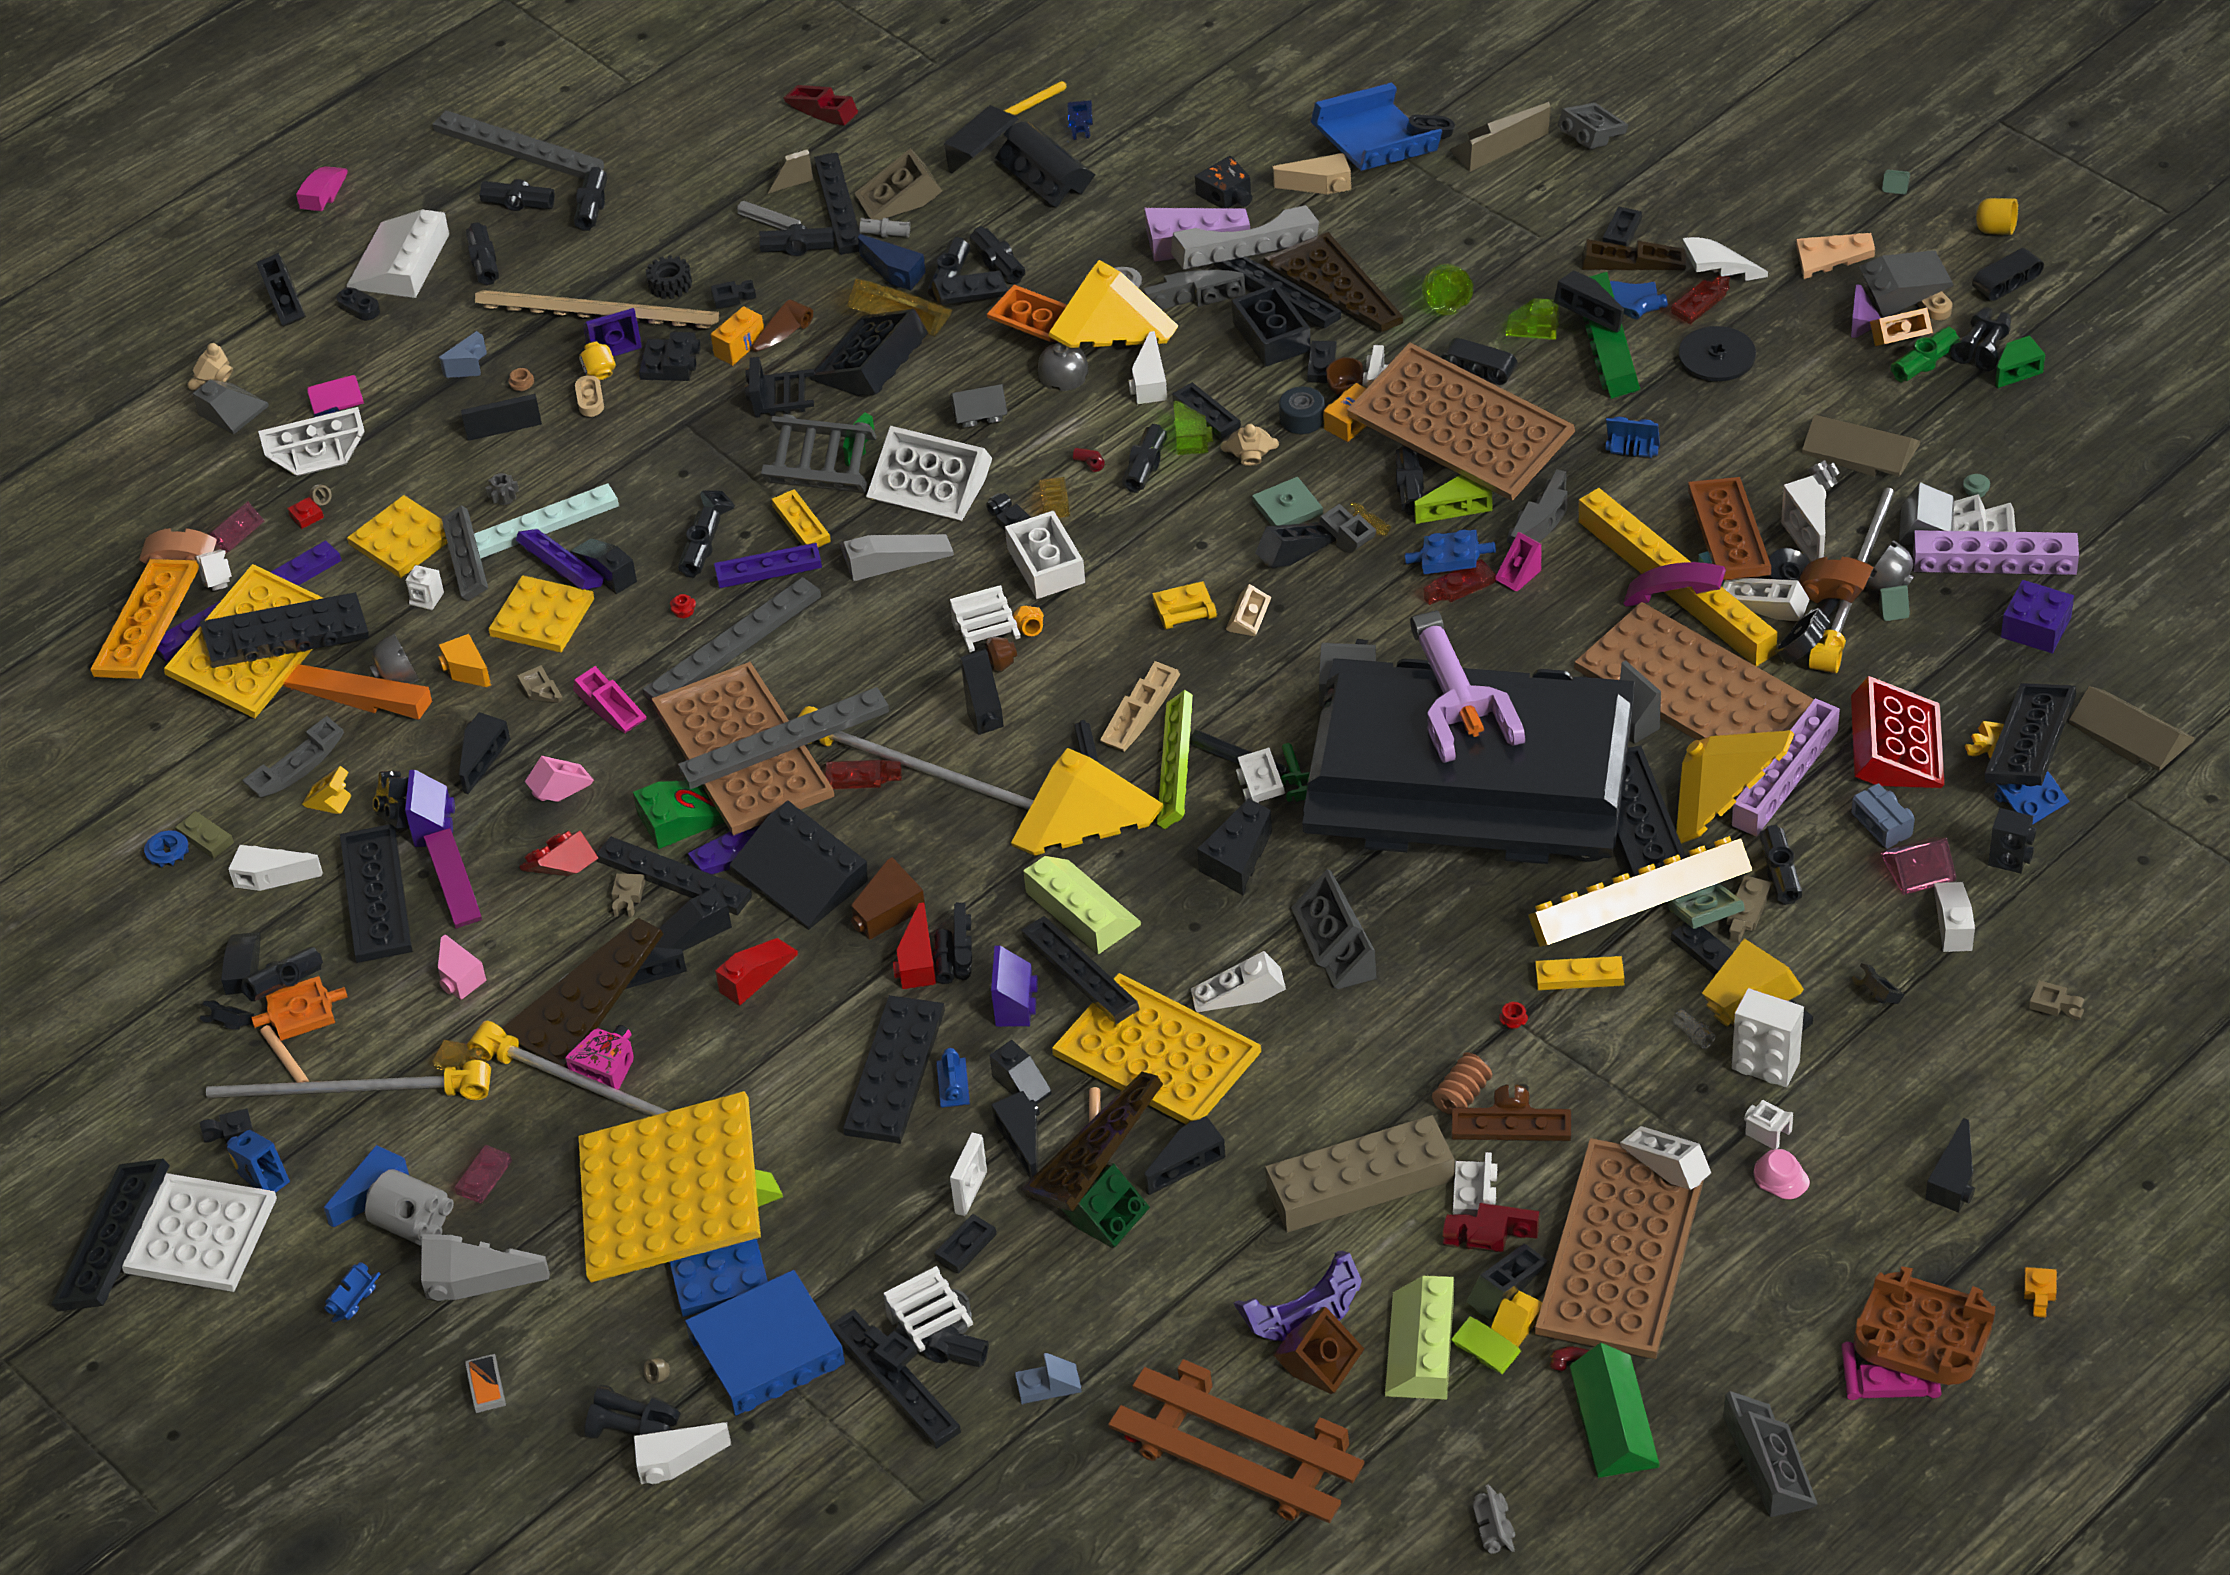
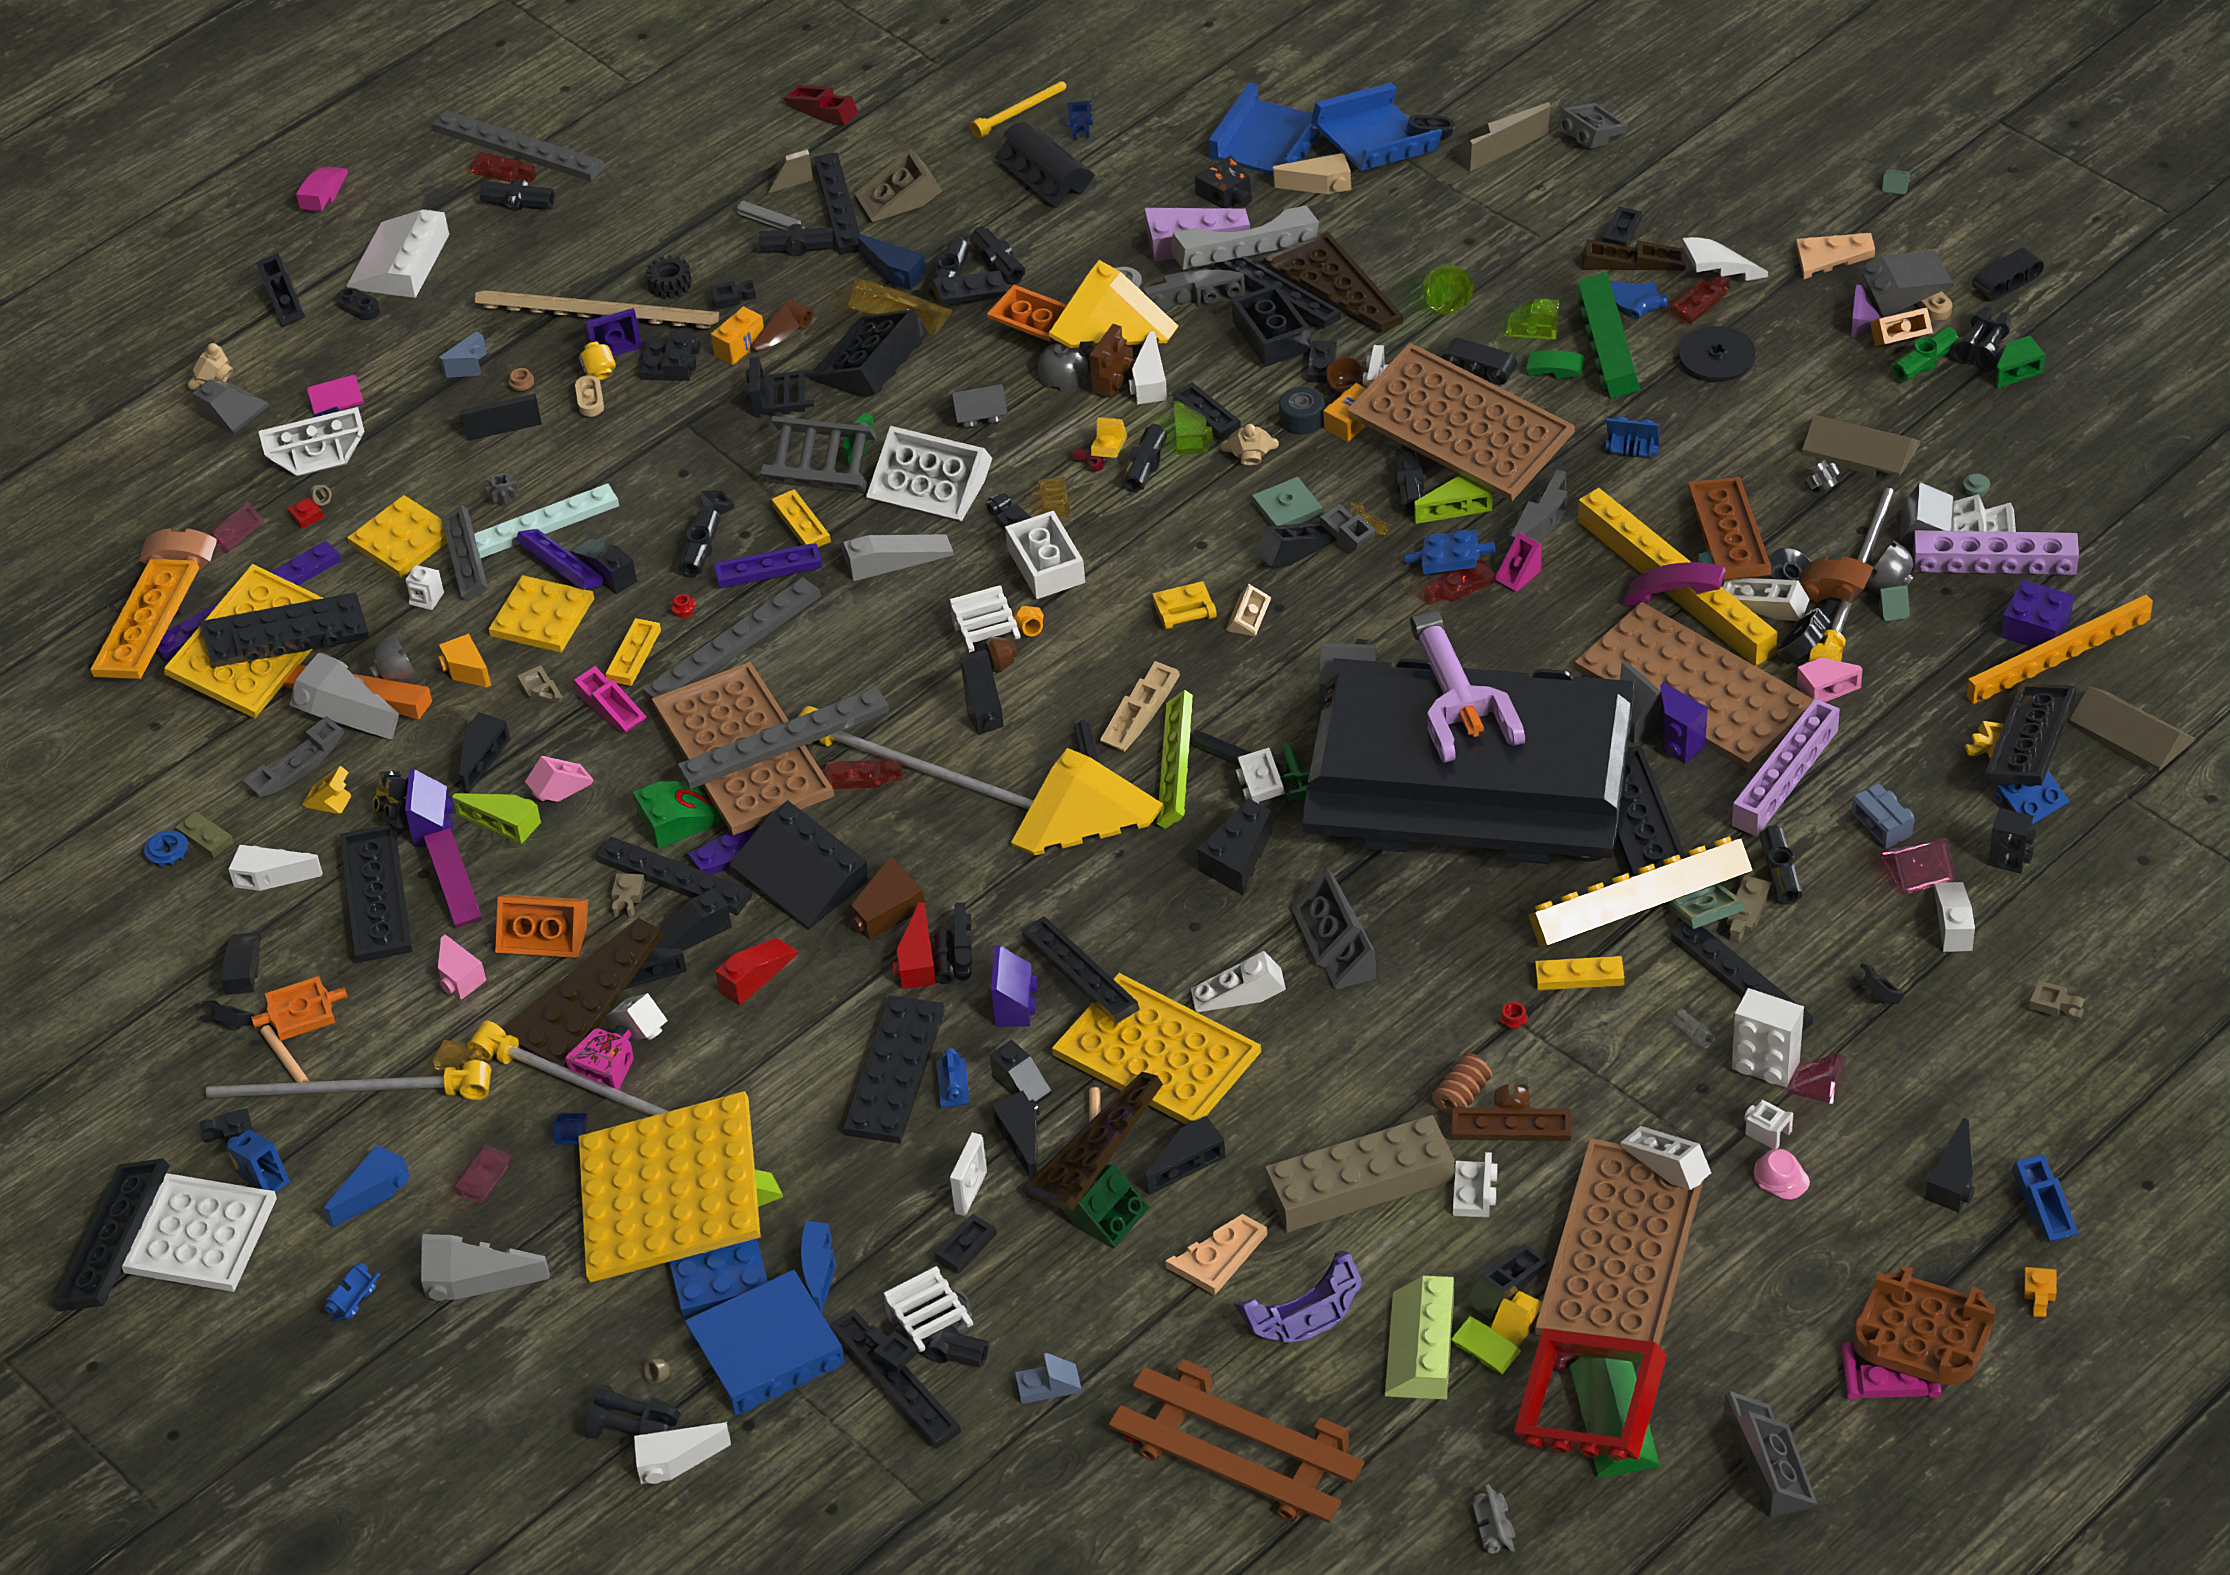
white window [195,549,232,590] -> none
black piece [241,947,323,1001] -> none
light grey cylinder [365,1169,454,1245] -> none
slope [465,1354,506,1413] -> none
black piece [466,222,499,286] -> none
slope [519,830,598,876] -> none
black piece [574,167,607,231] -> none
light grey pin [860,218,910,238] -> none
black slope [944,105,1019,174] -> none
yellowish green slope [1023,856,1141,954] -> none
reddish brown slope [1273,1306,1364,1394] -> none
dark red plate [1443,1203,1539,1252] -> none
black slope [1554,270,1624,332] -> none
yellow slope [1676,730,1794,843] -> none
yellow slope [1702,938,1804,1027] -> none
white slope [1781,476,1826,562] -> none
red slope [1851,676,1945,788] -> none
yellow helmet [1976,198,2018,235] -> none
none -> light grey wedge [289,653,399,739]
none -> lime slope [452,793,541,844]
none -> clear red hinge [470,152,537,183]
none -> orange slope [495,894,588,958]
none -> clear blue slope [553,1113,588,1144]
none -> yellow plate [606,618,661,686]
none -> white slope [606,993,667,1040]
none -> blue slope [801,1221,836,1314]
none -> reddish brown plate [1090,324,1135,398]
none -> yellow slope [1091,417,1127,458]
none -> light nougat wing [1165,1214,1267,1295]
none -> blue panel [1209,83,1321,175]
none -> red window [1514,1328,1667,1461]
none -> green slope [1526,350,1584,380]
none -> dark purple slope [1660,682,1708,764]
none -> clear pink slope [1789,1052,1847,1104]
none -> bright pink slope [1797,658,1862,702]
none -> light orange plate [1967,595,2153,704]
none -> blue slope [2011,1154,2079,1243]

